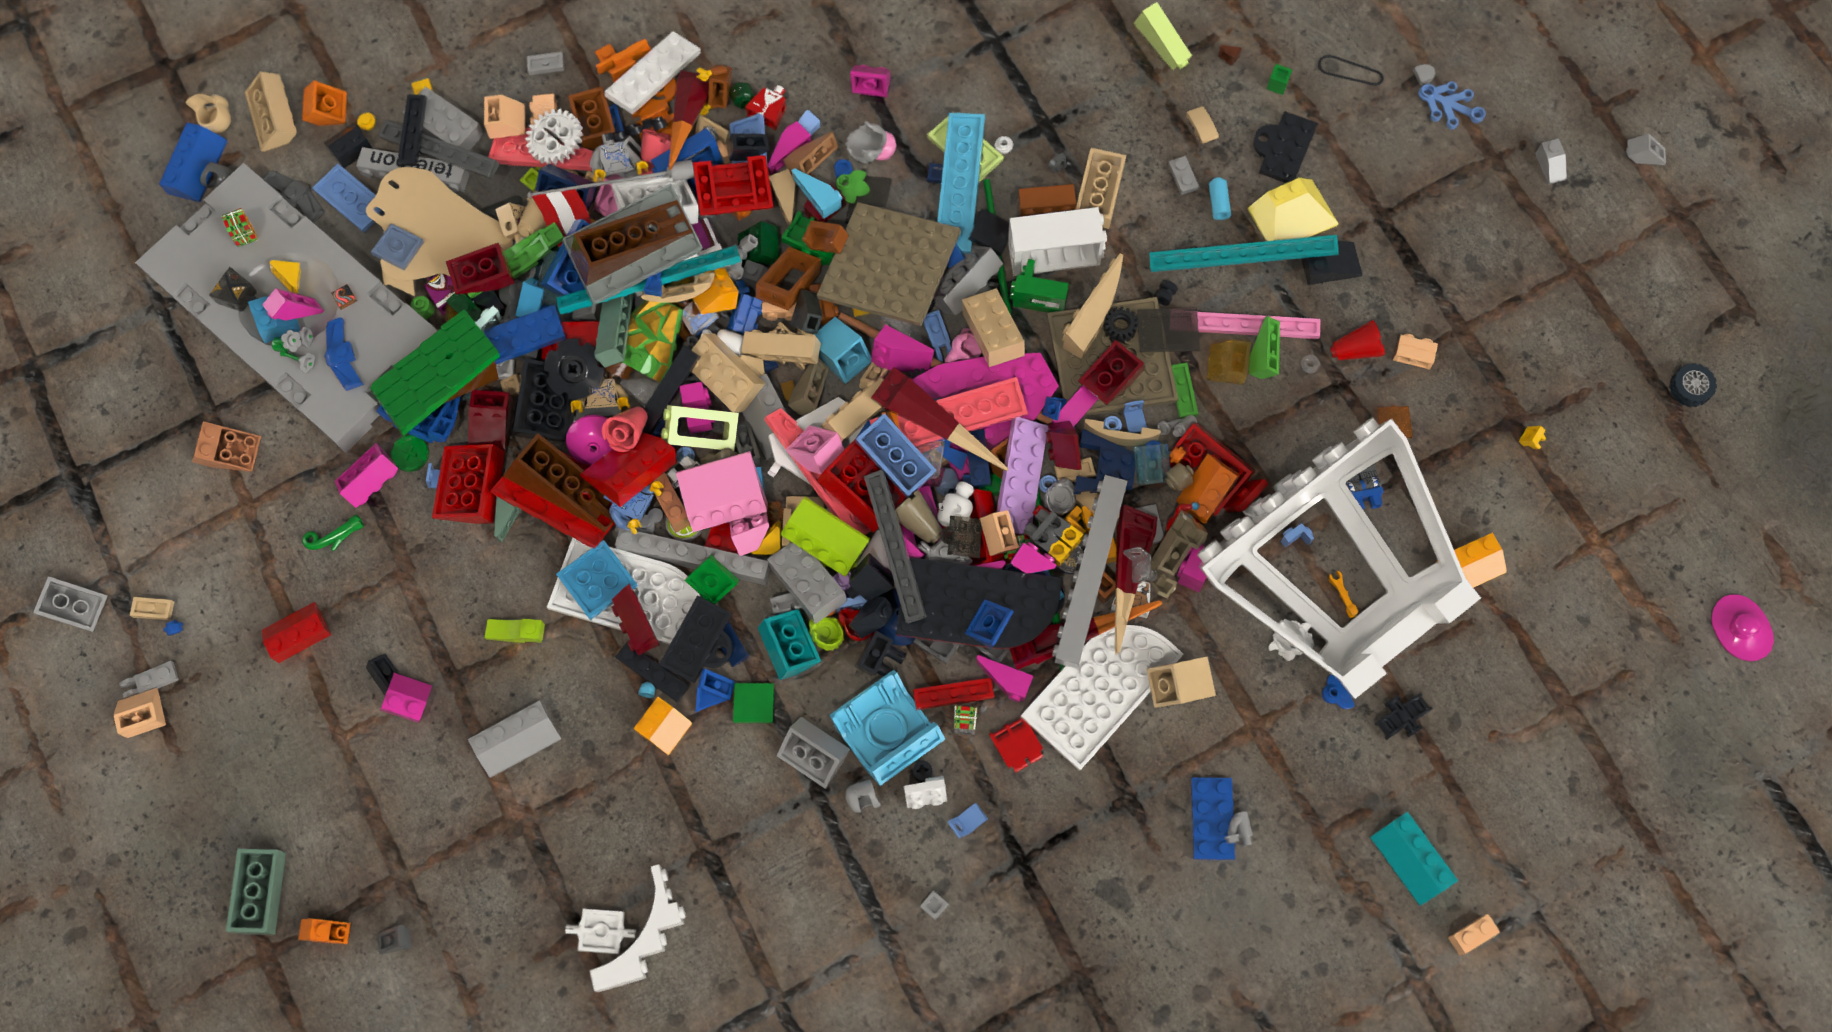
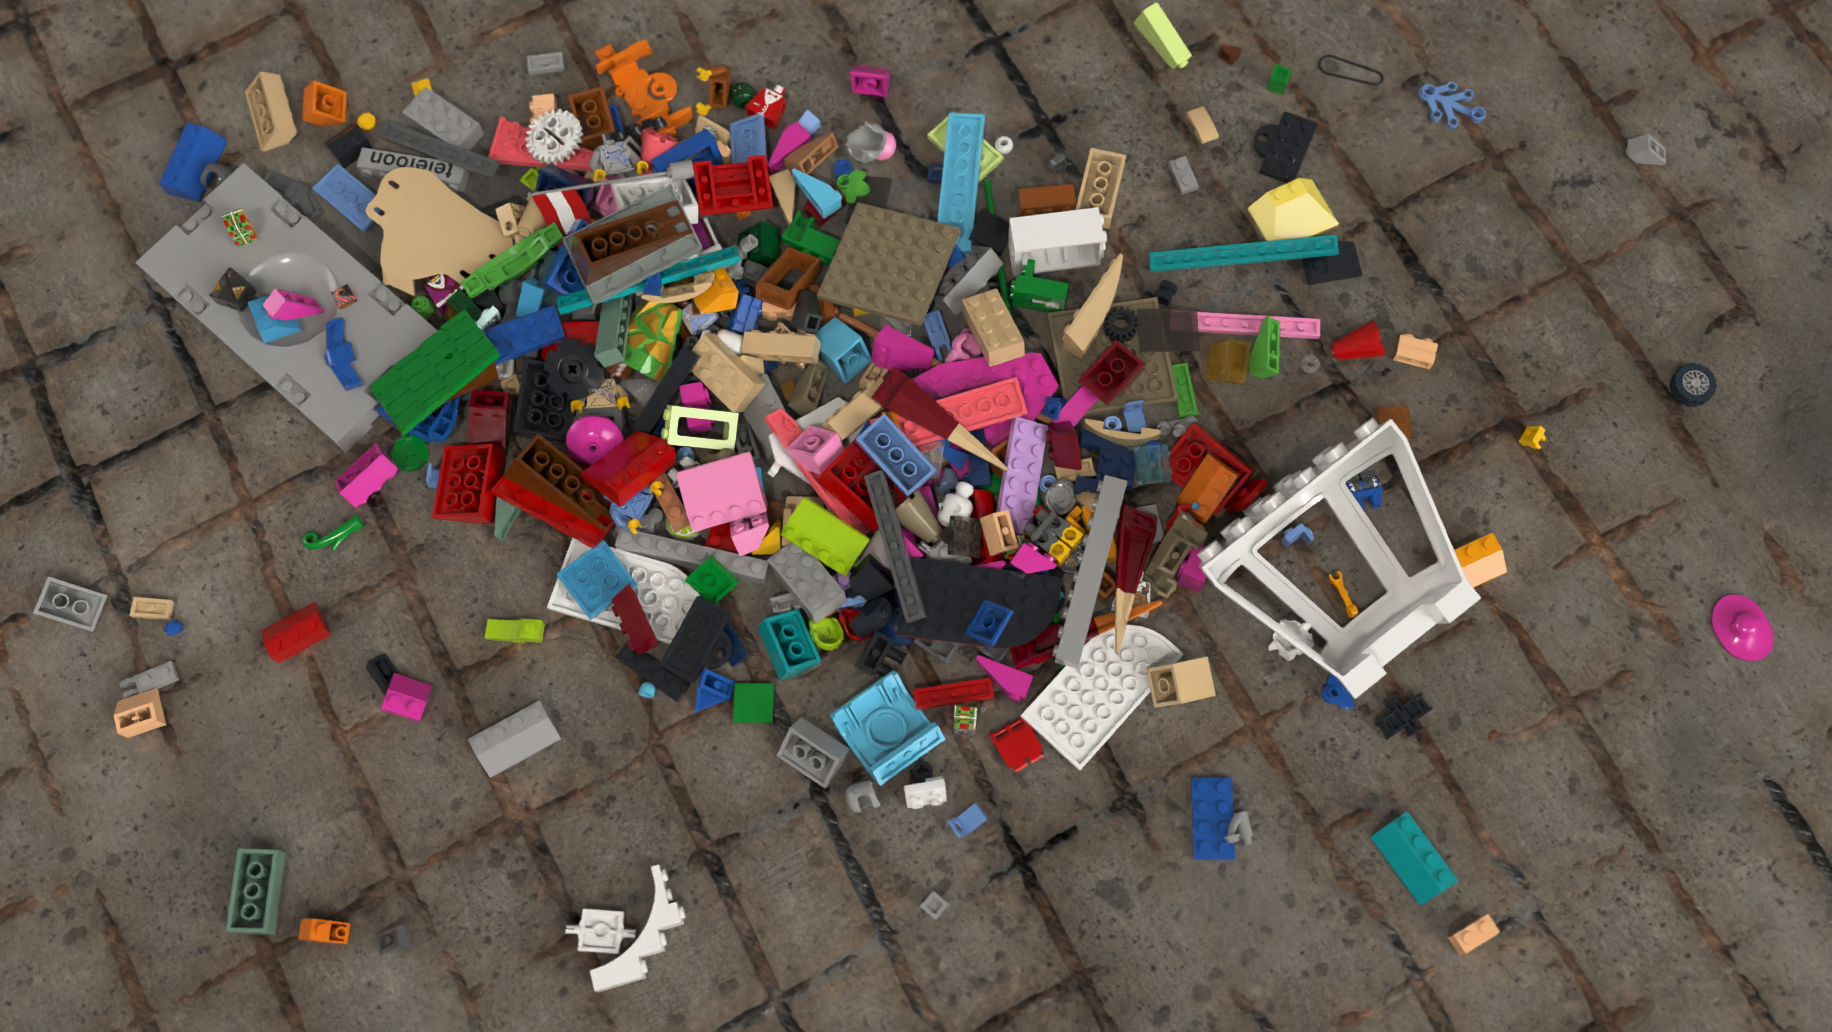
tan piece [186,94,231,133] -> none
nougat slope [191,421,261,472] -> none
yellow slope [269,260,301,294] -> none
light grey plant [272,327,315,373] -> none
sand blue tile [371,224,424,271] -> none
black plate [397,94,427,166] -> none
dark red slope [446,242,515,295] -> none
light nougat slope [484,95,526,139] -> none
coral cone [602,407,648,452] -> none
white plate [605,31,700,114] -> none
light orange slope [634,697,693,755] -> none
dark red plate [669,70,710,170] -> none
black slope [727,134,769,161] -> none
dark orange panel [802,221,849,254] -> none
clear bracket [1123,547,1157,583] -> none
dark tan head [1165,463,1194,492] -> none
orange plate [1169,446,1186,464] -> none
medium azure brick [1209,178,1231,220] -> none
light grey tile [1413,64,1435,85] -> none
light grey slope [1535,138,1567,185] -> none

